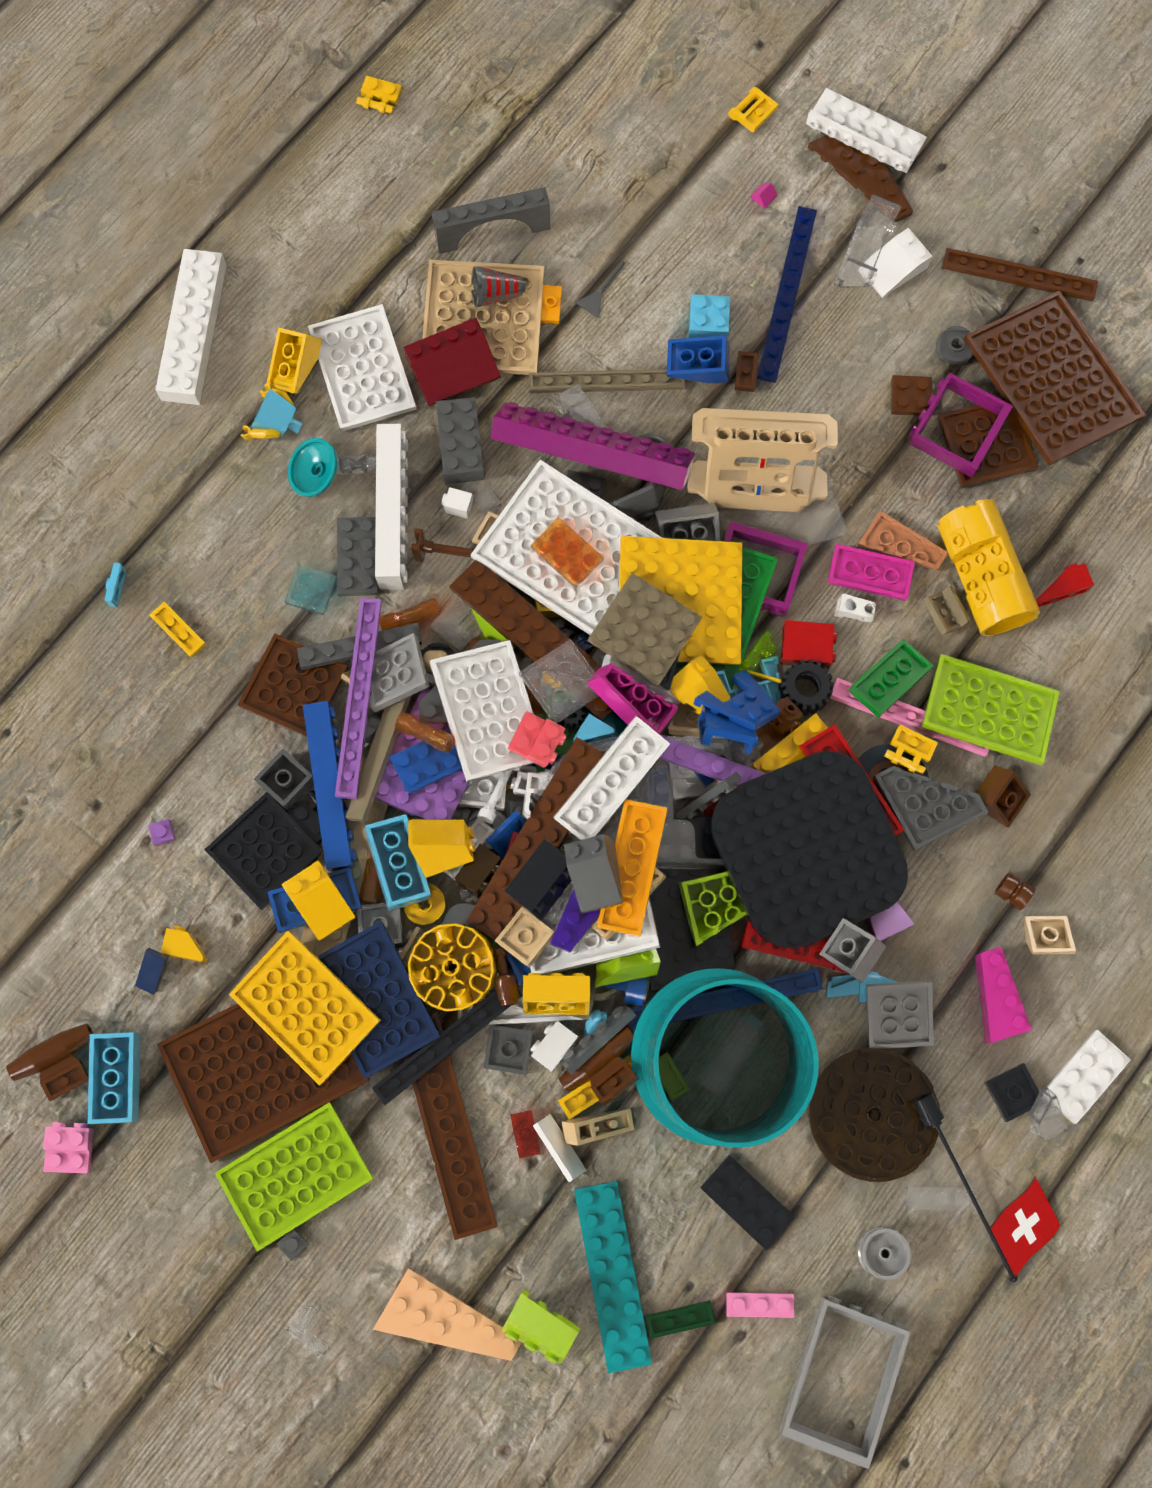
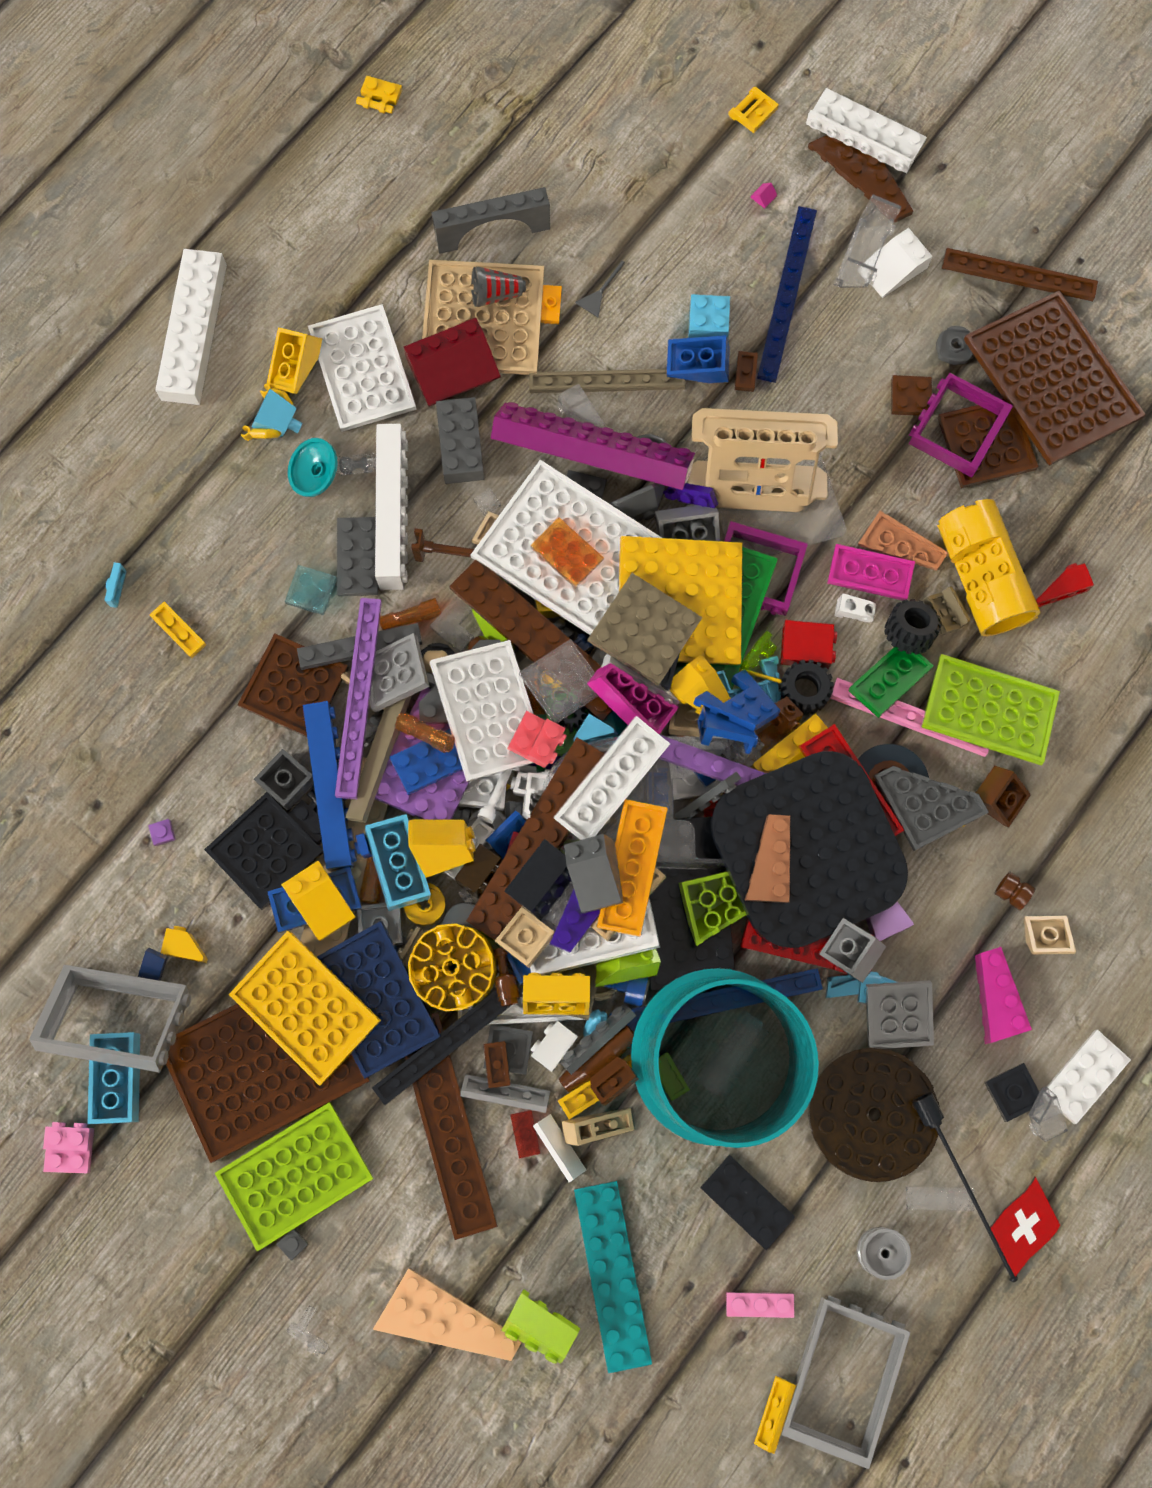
reddish brown plate [6,1023,94,1102] -> none
white brick [441,487,473,519] -> none
dark green tile [645,1300,716,1339] -> none
yellow plate [884,724,938,775] -> none
none -> light grey window [29,965,191,1072]
none -> blue plate [354,833,372,859]
none -> light grey plate [460,1074,550,1113]
none -> reddish brown plate [484,1041,511,1088]
none -> dark purple hinge [664,483,718,508]
none -> nougat wing [745,815,790,903]
none -> yellow tile [754,1376,796,1454]
none -> black tyre [884,599,942,655]

